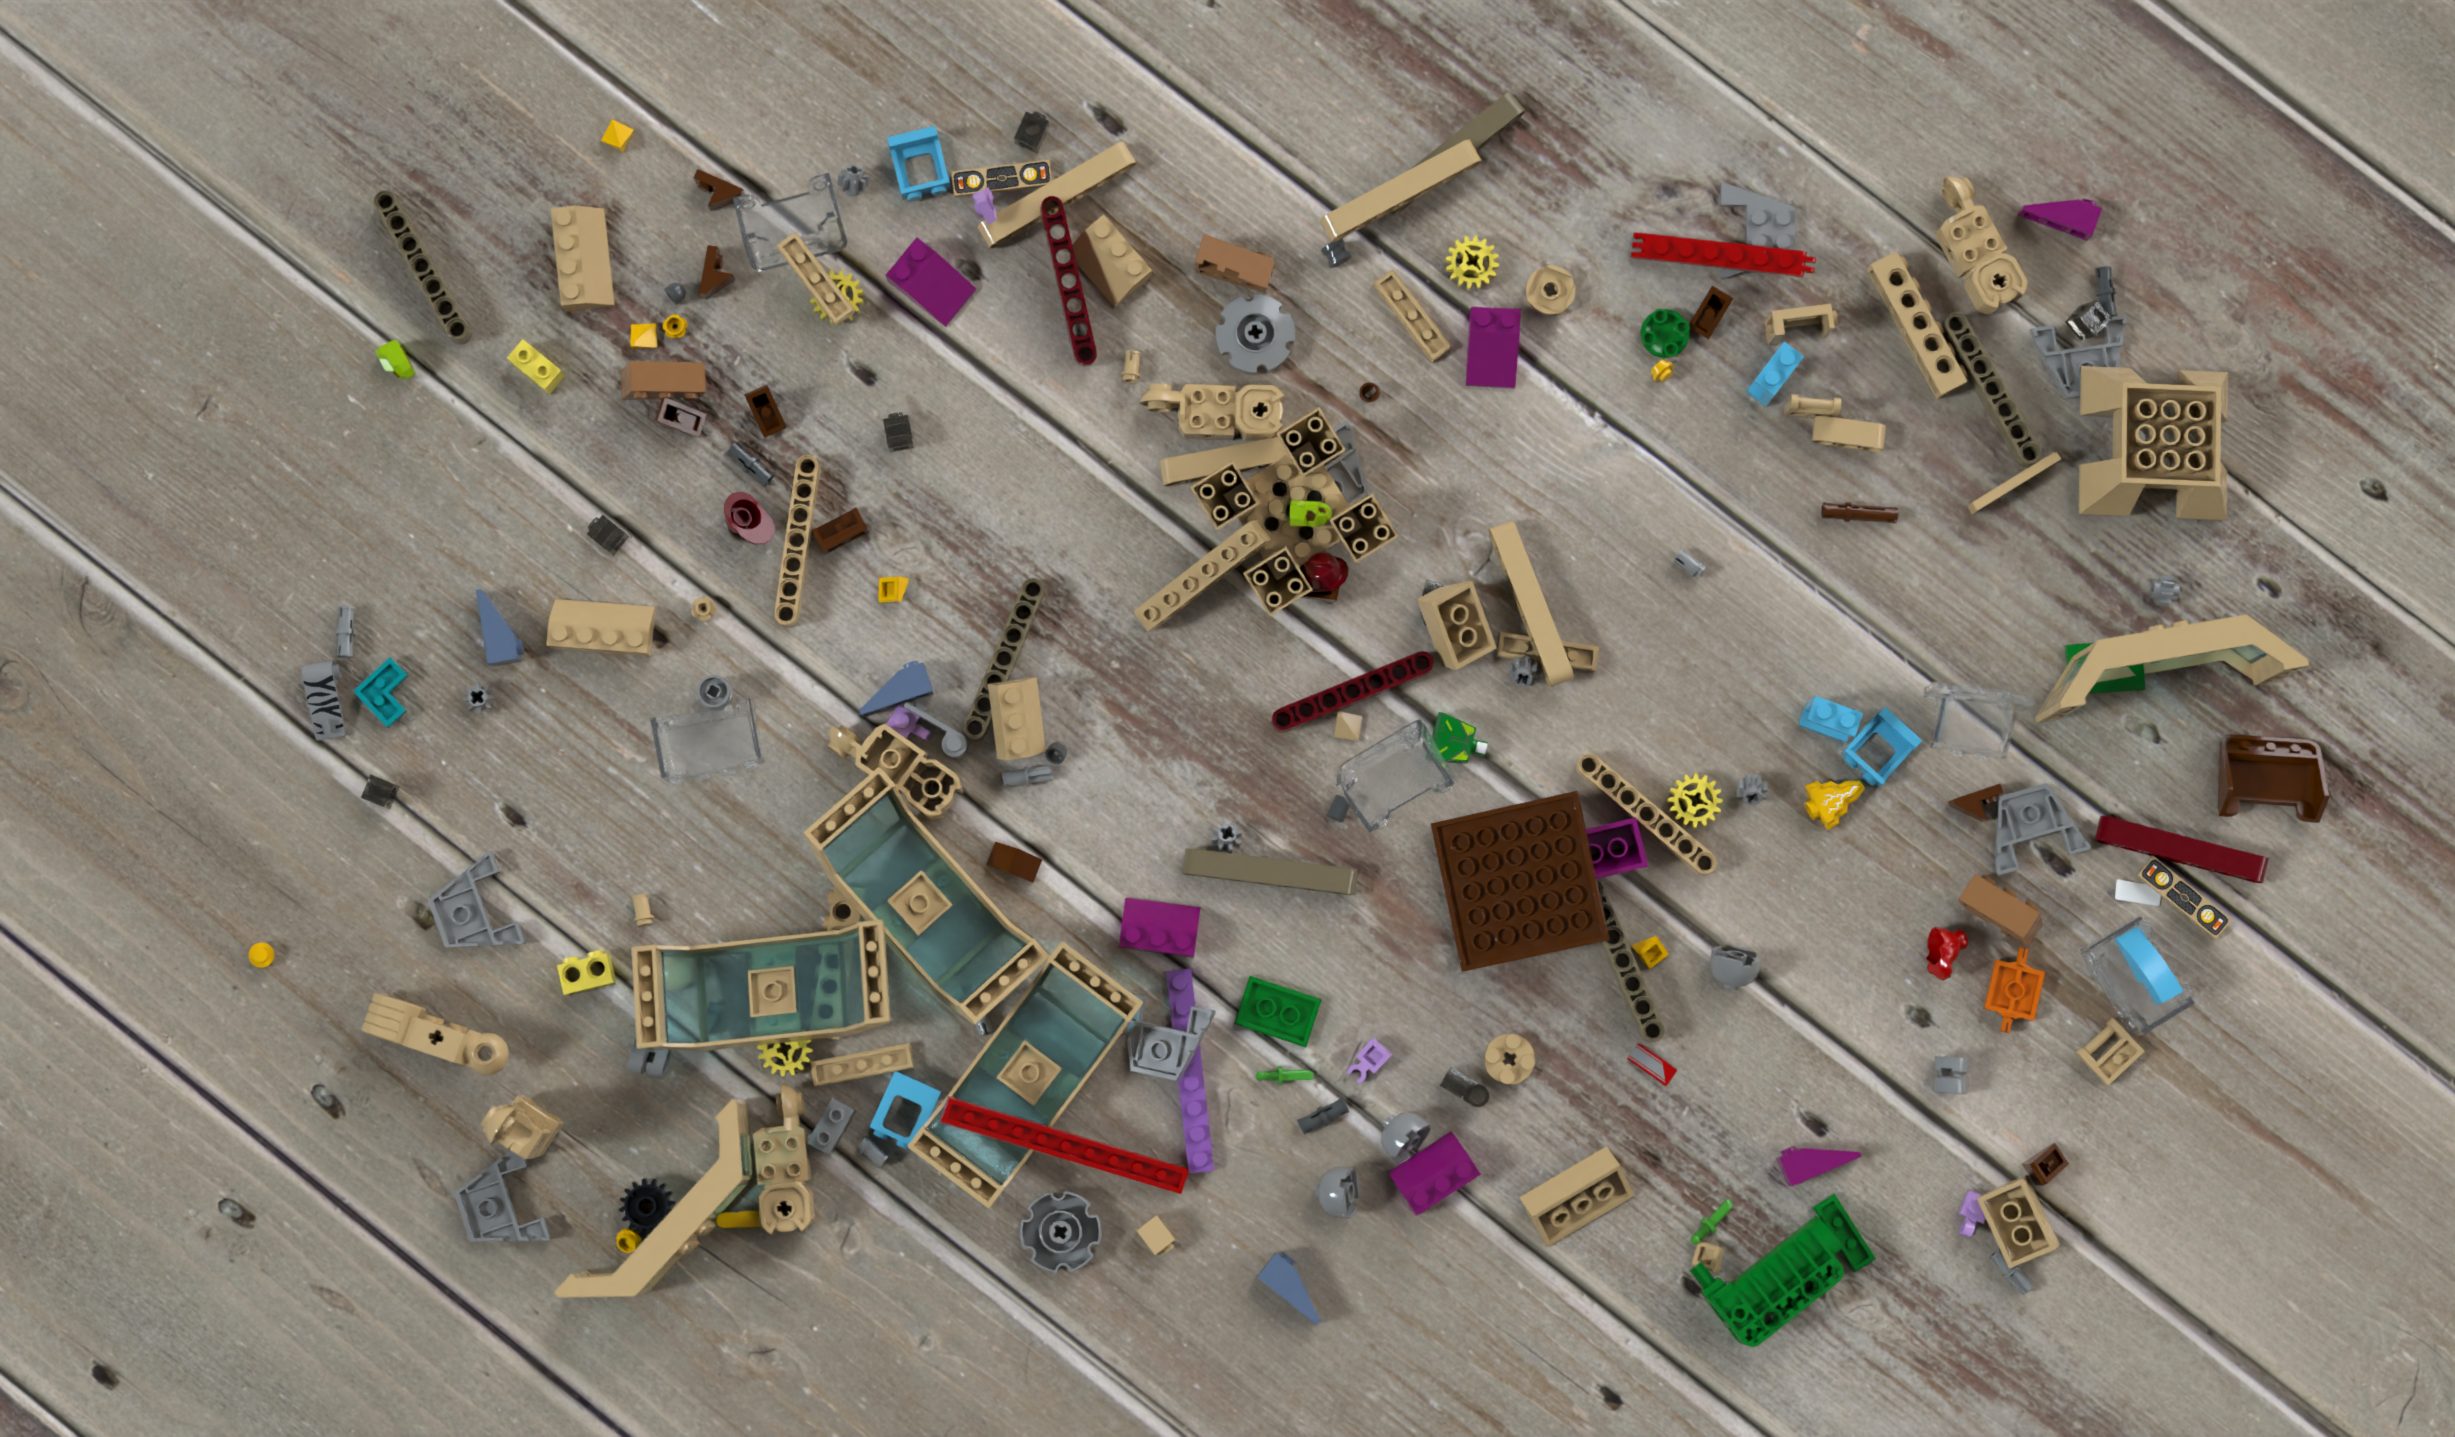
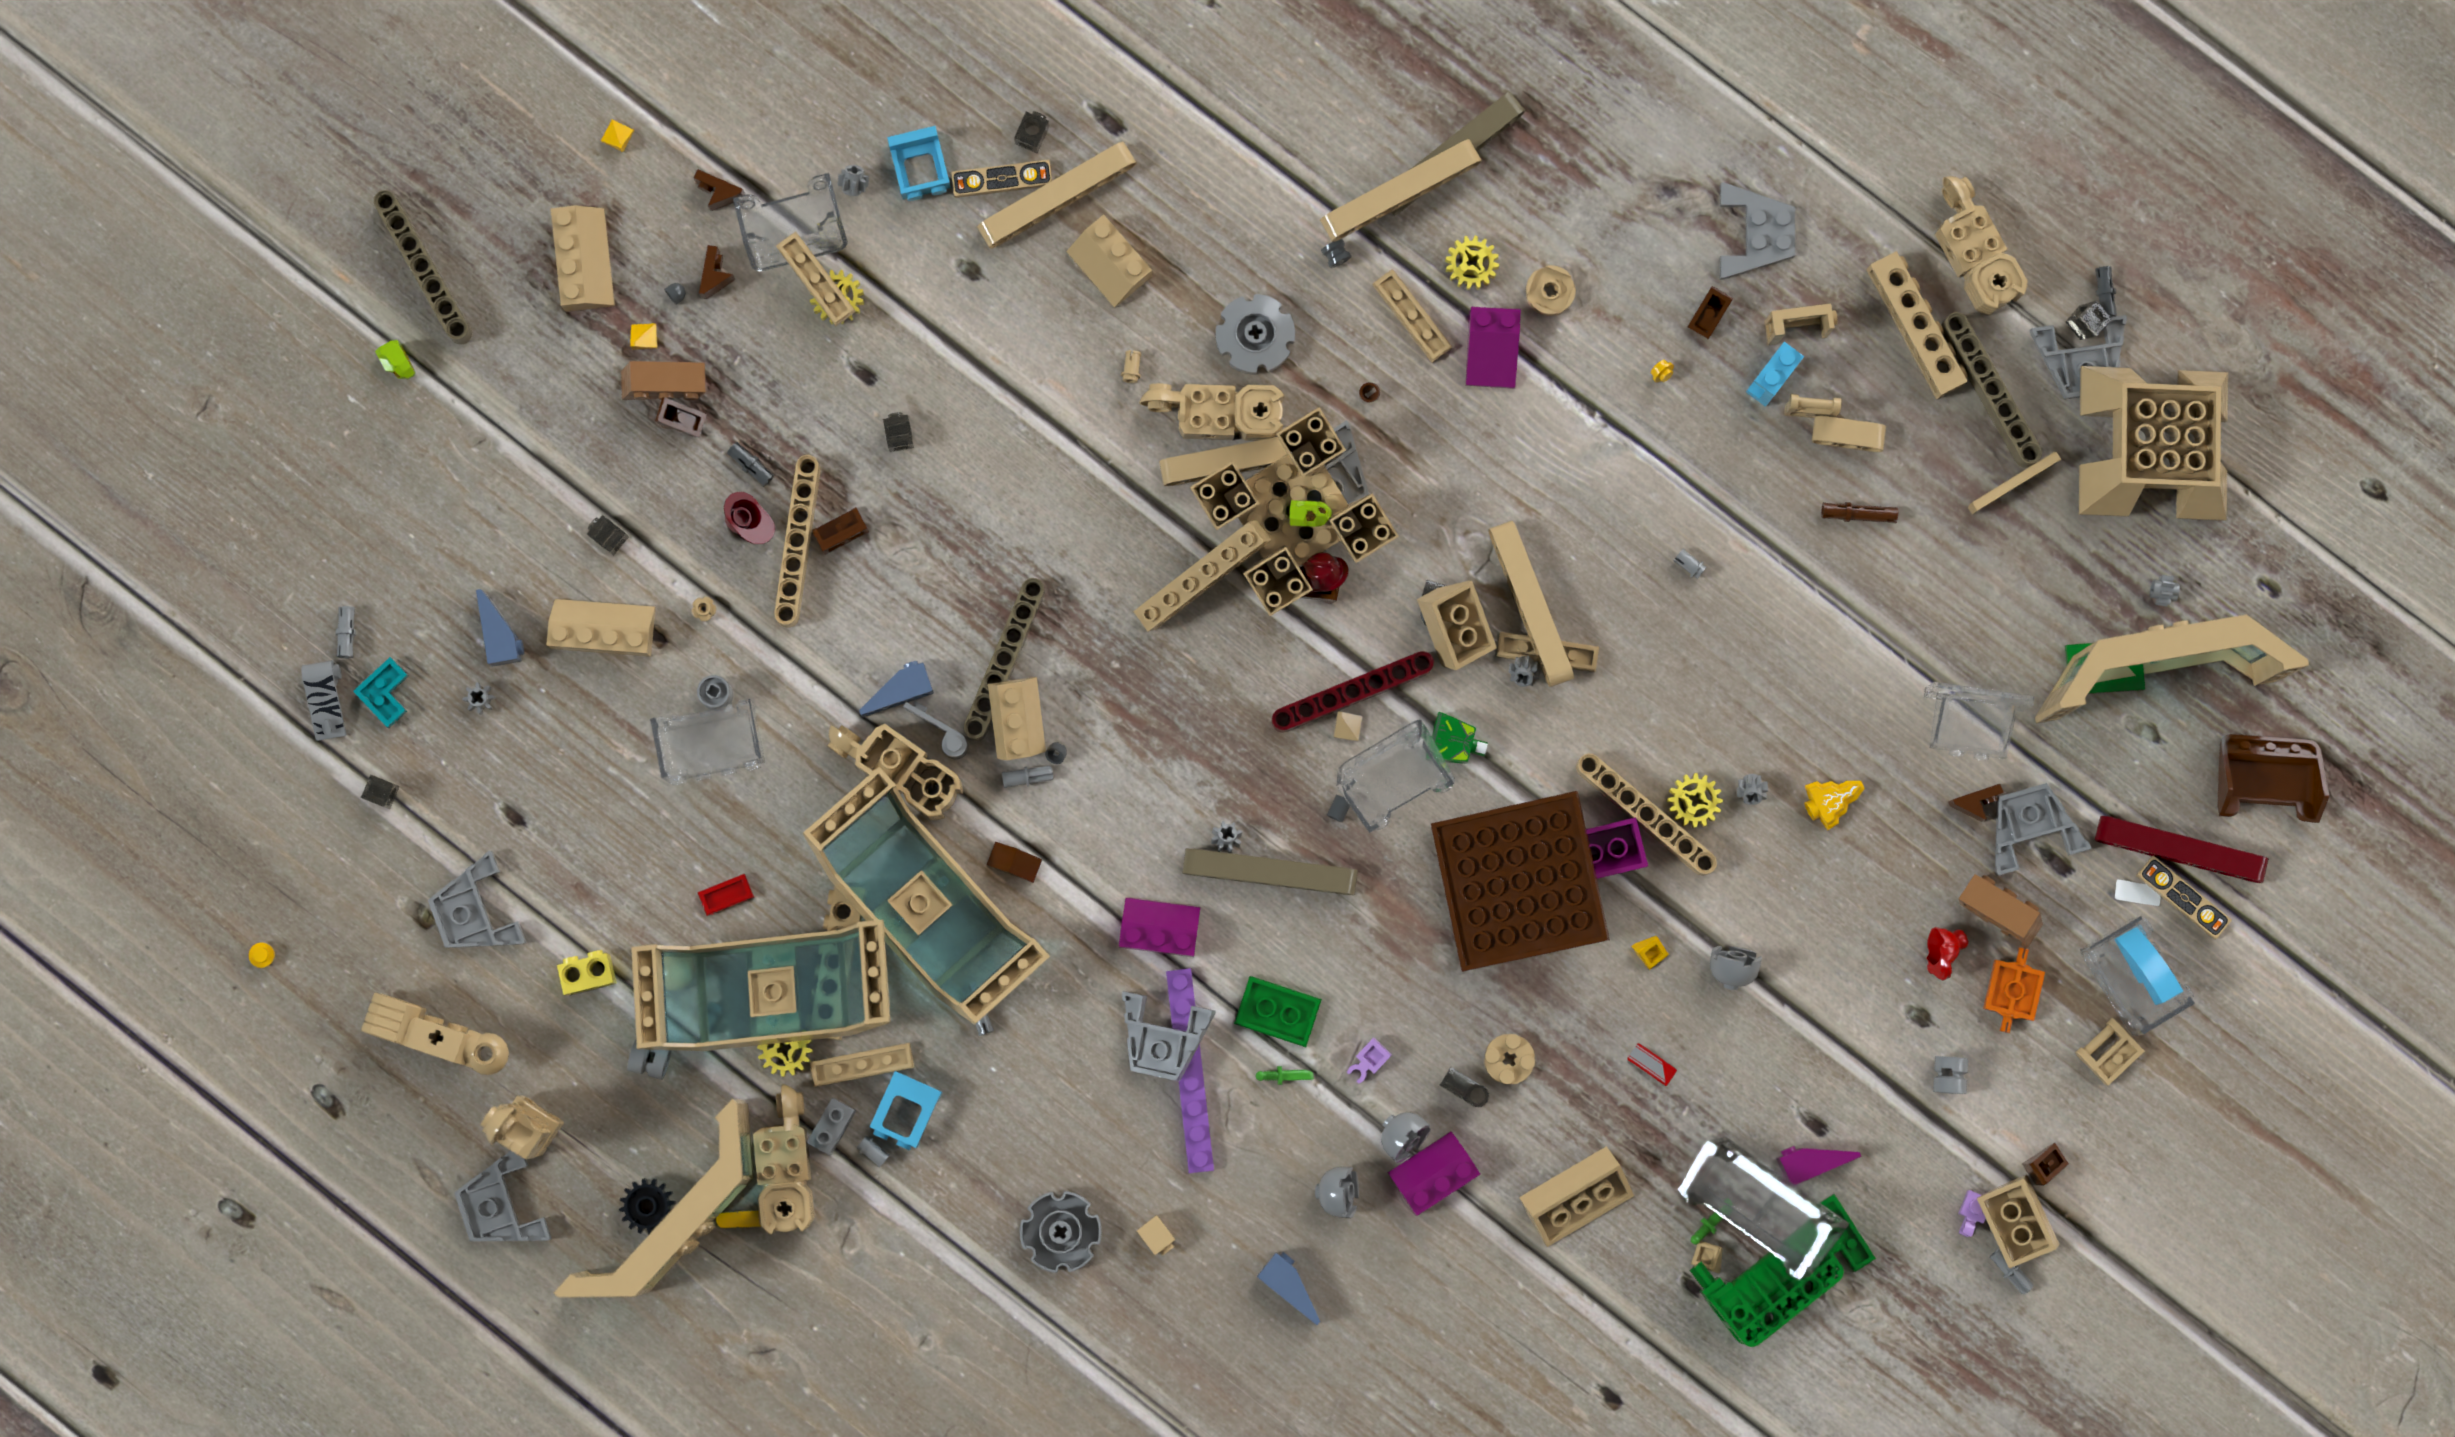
light yellow brick [507,339,565,395] -> none
yellow plate [616,1228,642,1253] -> none
tan pin [632,894,654,927] -> none
yellow plate [663,314,687,339] -> none
reddish brown slope [744,385,787,438] -> none
yellow slope [878,576,909,603] -> none
magenta slope [885,237,976,327] -> none
lavender plate [886,705,932,742] -> none
clear light blue window [907,941,1144,1209] -> none
red plate [940,1096,1189,1194] -> none
lavender plate [973,187,997,224] -> none
dark red beam [1040,196,1097,367] -> none
medium nougat wedge [1195,234,1275,293] -> none
dark grey pin [1297,1098,1349,1135] -> none
dark tan beam [1597,880,1665,1043] -> none
red hinge [1630,232,1816,277] -> none
green dish [1640,309,1690,358] -> none
medium azure window [1798,696,1863,743] -> none
medium azure window [1841,707,1922,787] -> none
magenta slope [2017,199,2102,241] -> none
none -> red tile [697,874,754,916]
none -> clear windscreen [1678,1137,1849,1280]

